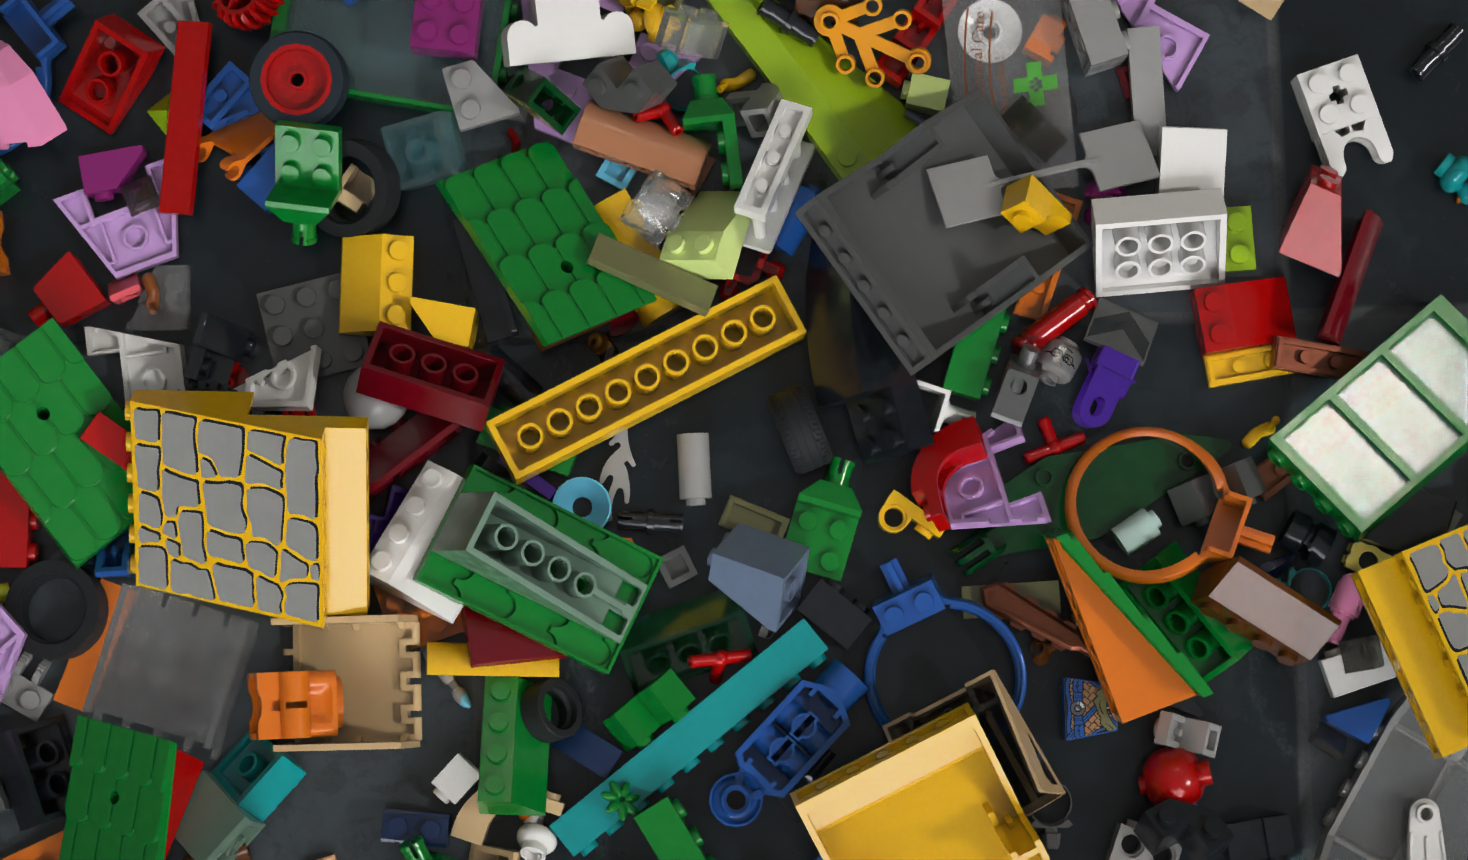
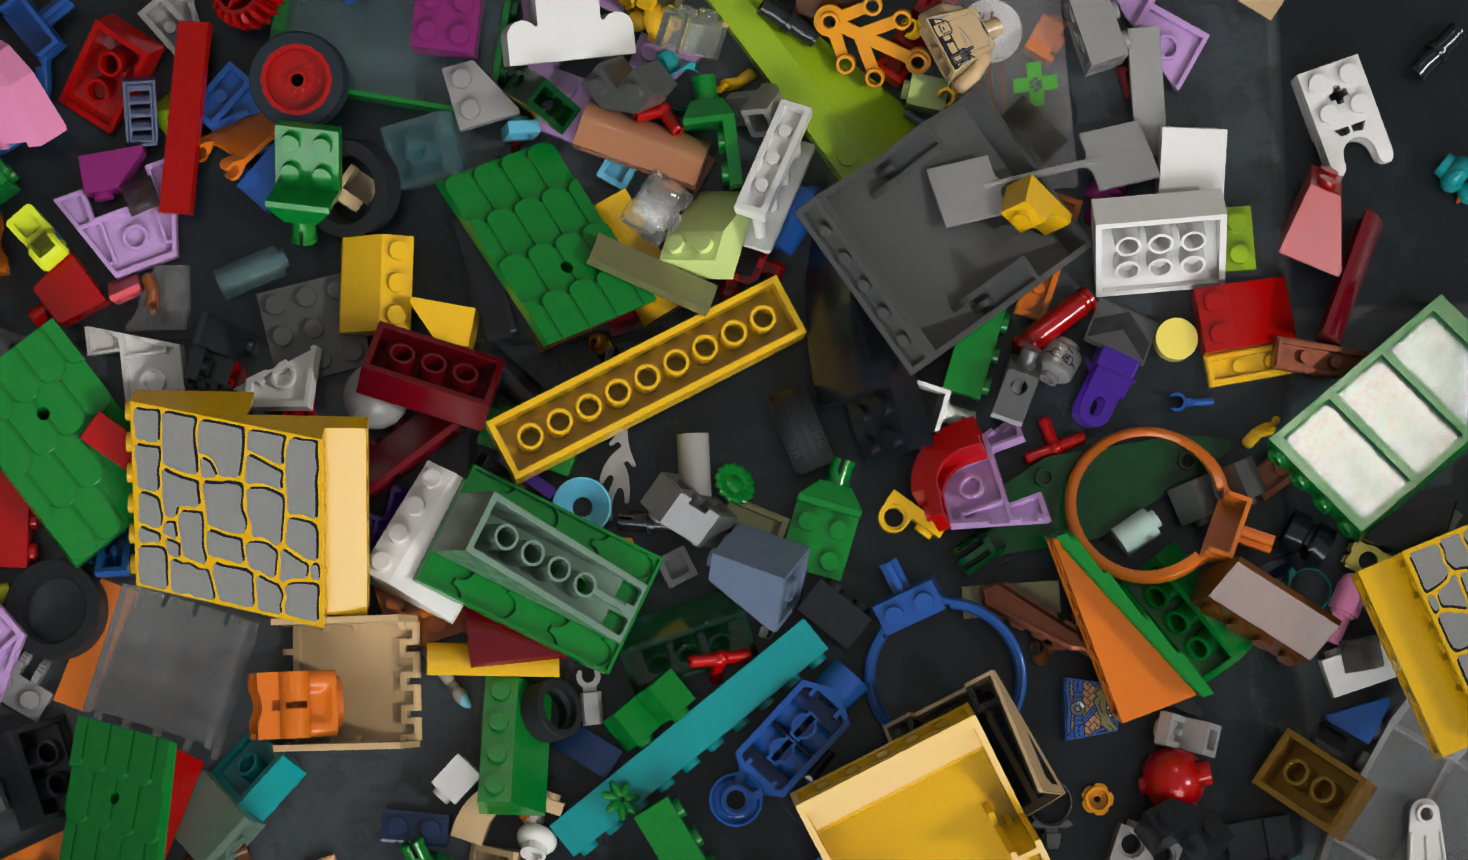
none -> neon yellow animal [6,204,69,272]
none -> dark blue slope [122,77,159,147]
none -> clear light blue brick [214,245,290,300]
none -> medium azure plate [501,116,541,142]
none -> light grey bar [576,670,604,726]
none -> dark grey brick [640,472,738,548]
none -> green piece [714,463,756,505]
none -> tan torso [901,3,1003,107]
none -> light orange plate [1082,783,1114,816]
none -> light yellow piece [1153,318,1198,362]
none -> blue hand [1169,392,1214,413]
none -> pearl gold brick [1251,728,1378,842]

